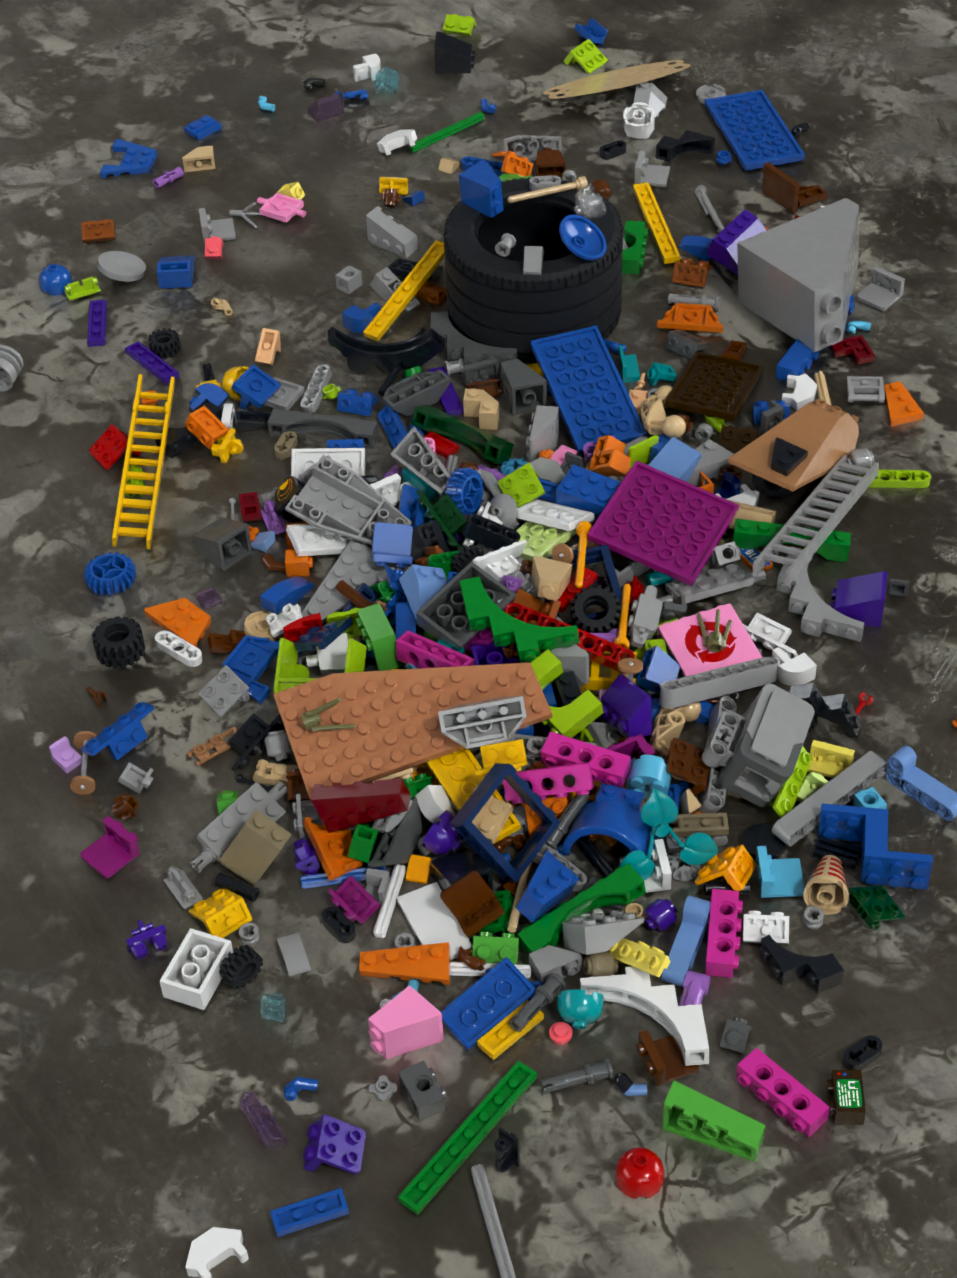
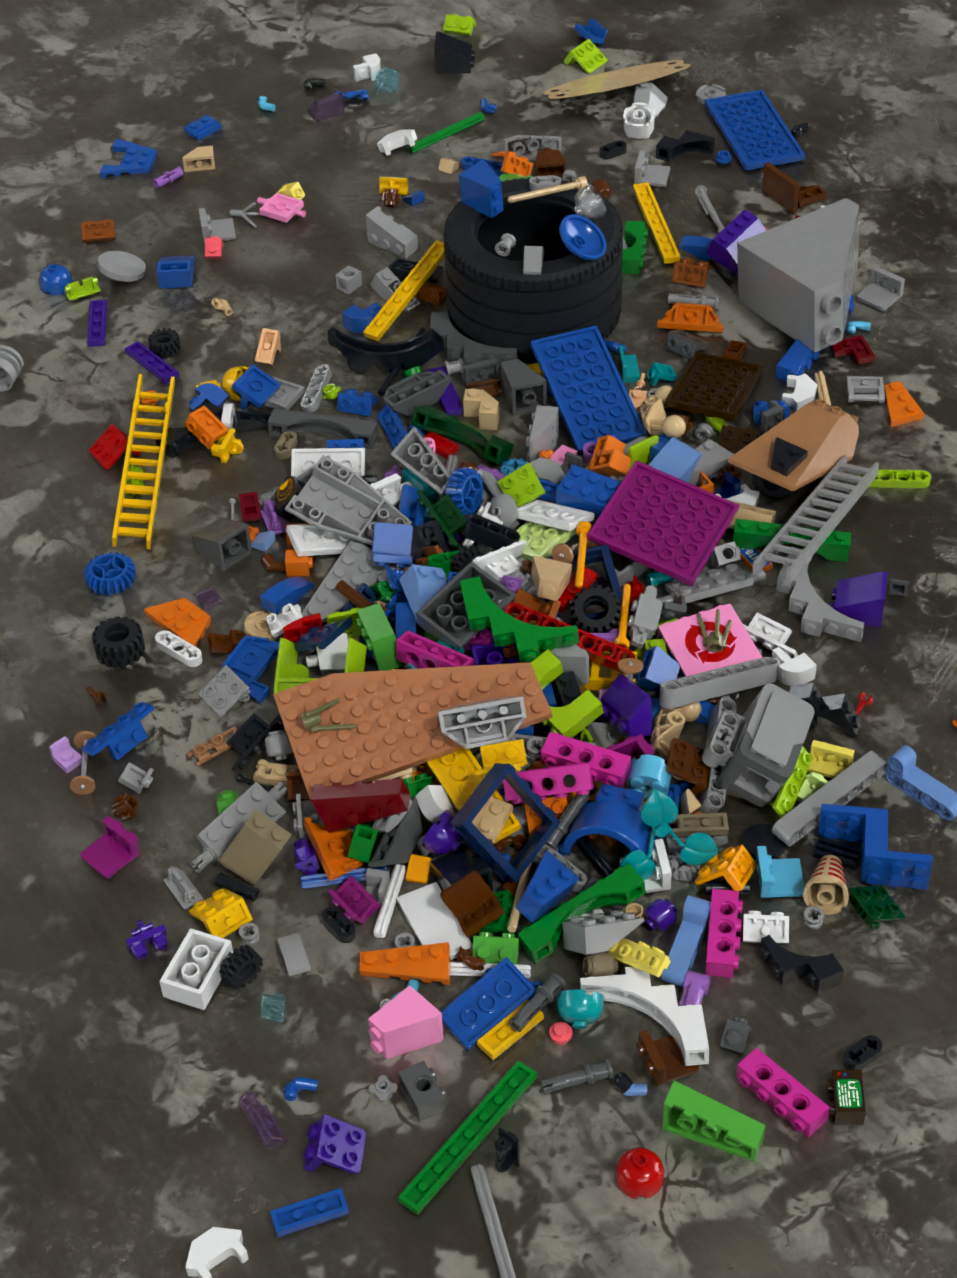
black axle [202,363,215,381] -> none
light grey slope [529,945,582,983] -> none
light grey head [847,447,875,469] -> none
medium azure brick [853,787,887,809] -> none

